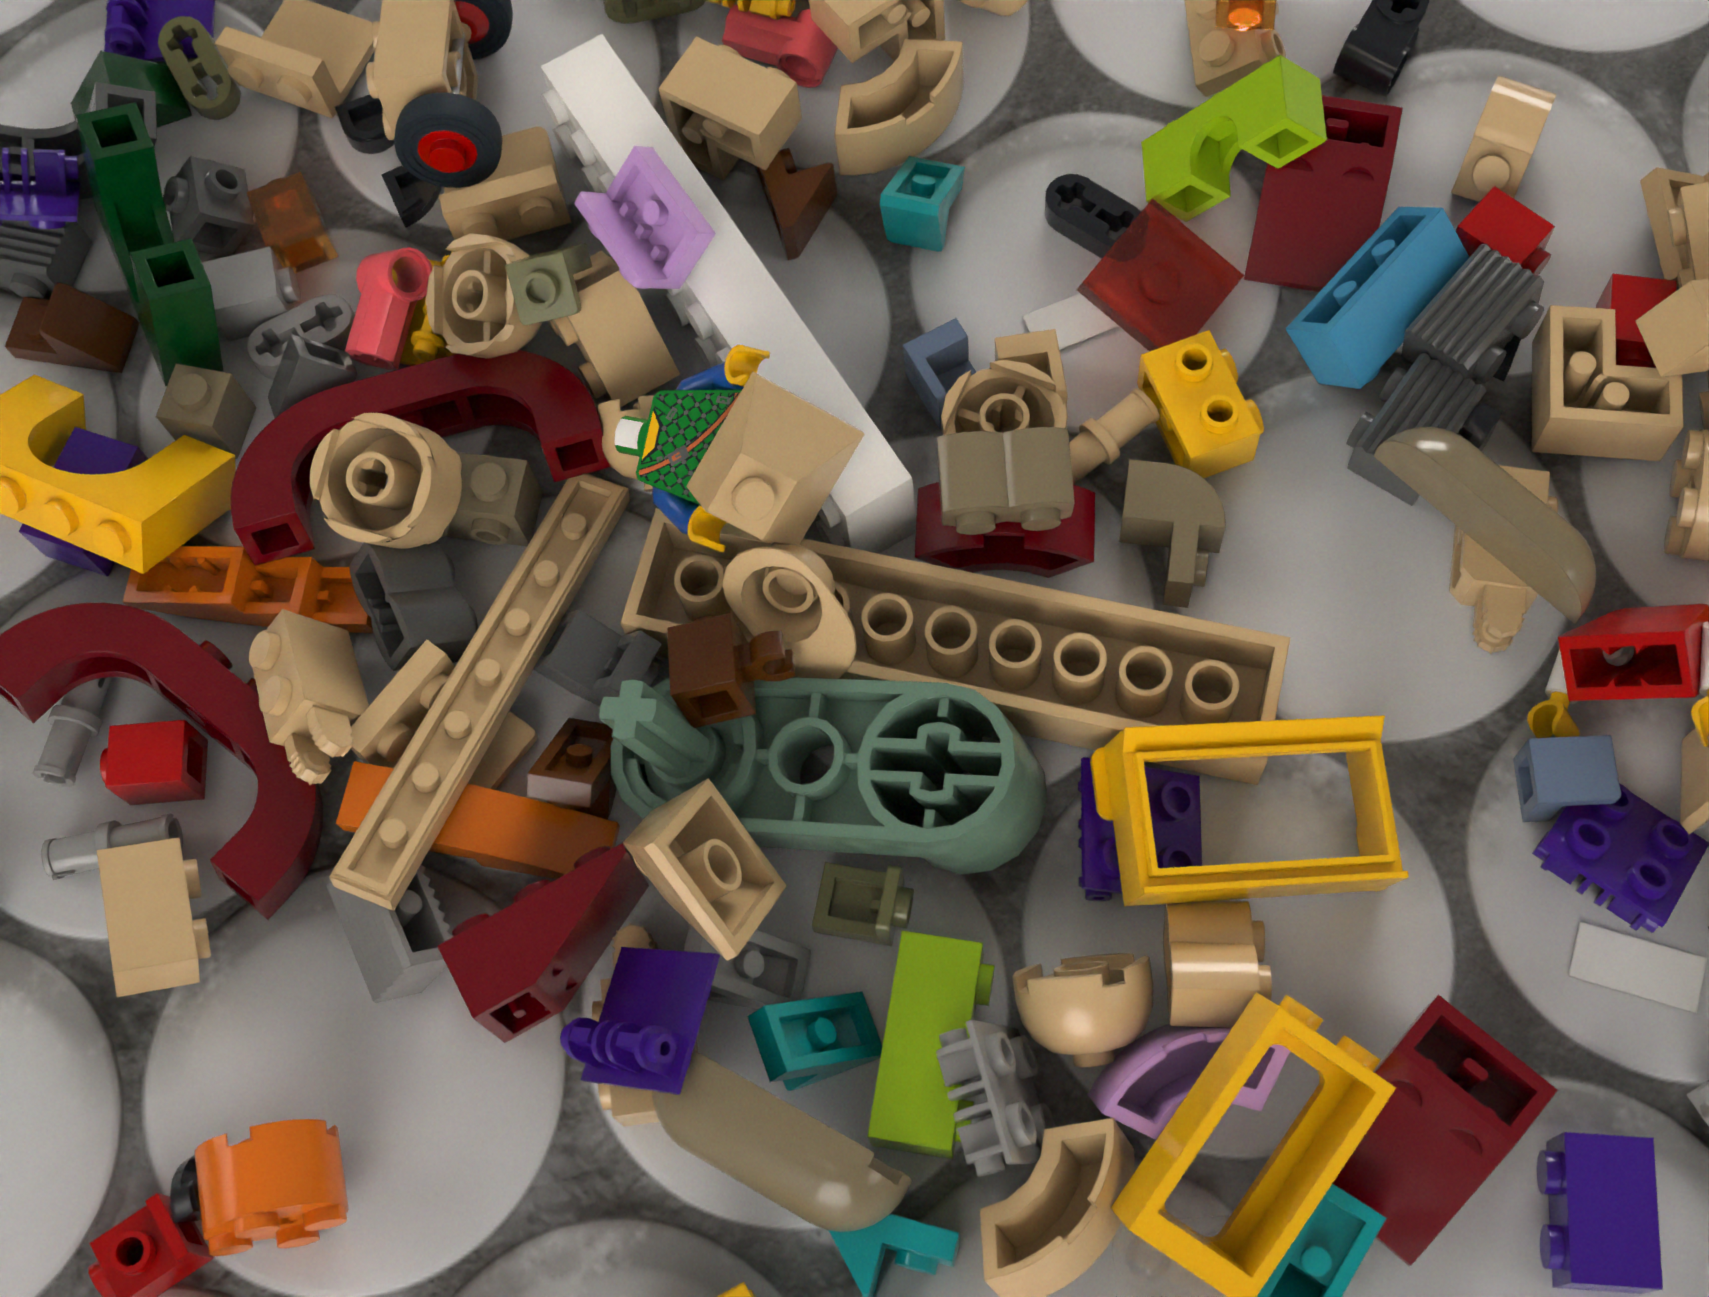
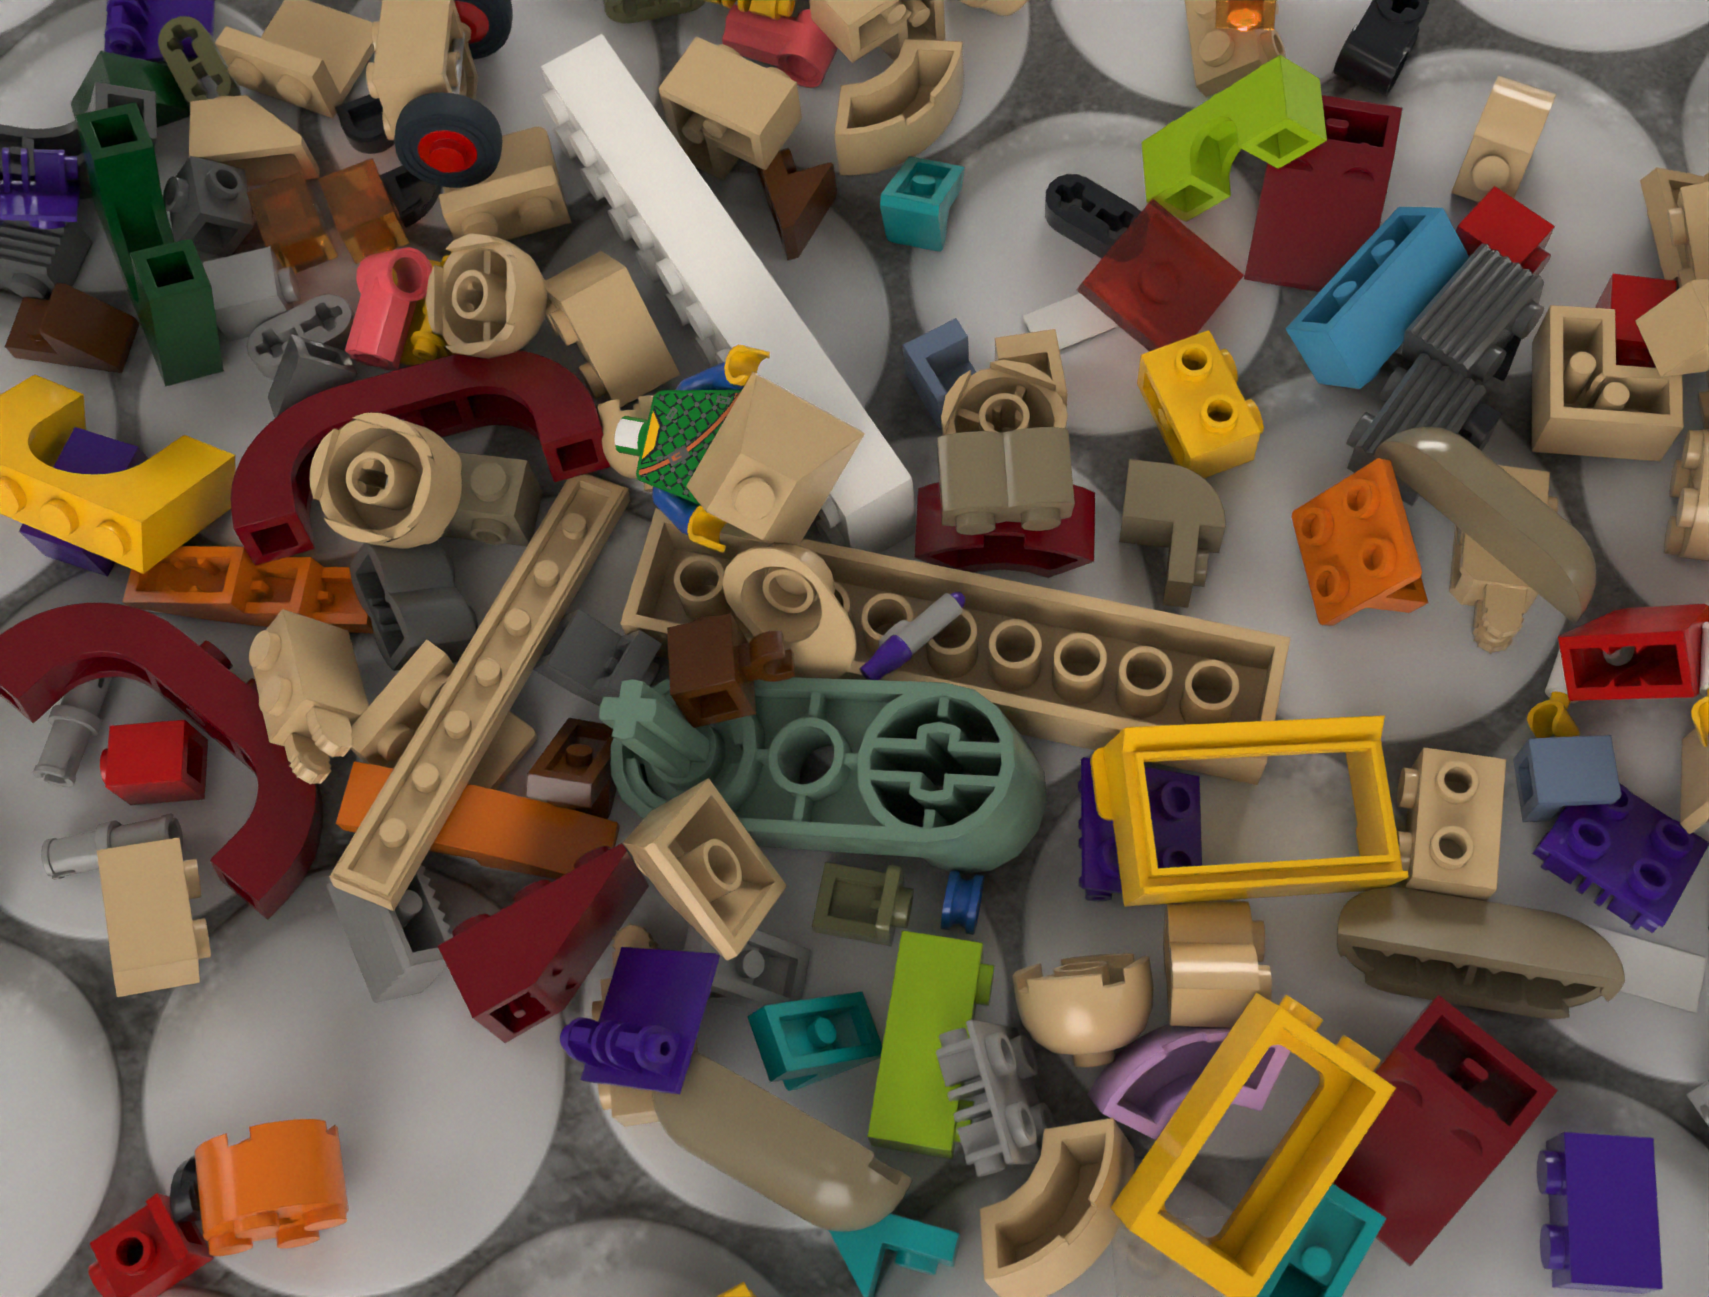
dark tan brick [156,364,257,459] -> none
olive bracket [505,243,592,325] -> none
lavender bracket [574,146,716,289] -> none
tan pin [1069,388,1160,484] -> none
none -> tan slope [189,95,319,186]
none -> clear orange brick [319,158,409,264]
none -> piece [859,592,965,680]
none -> blue bush [941,870,984,935]
none -> orange bracket [1291,458,1428,626]
none -> dark tan brick [1337,887,1625,1019]
none -> tan brick [1397,747,1506,901]

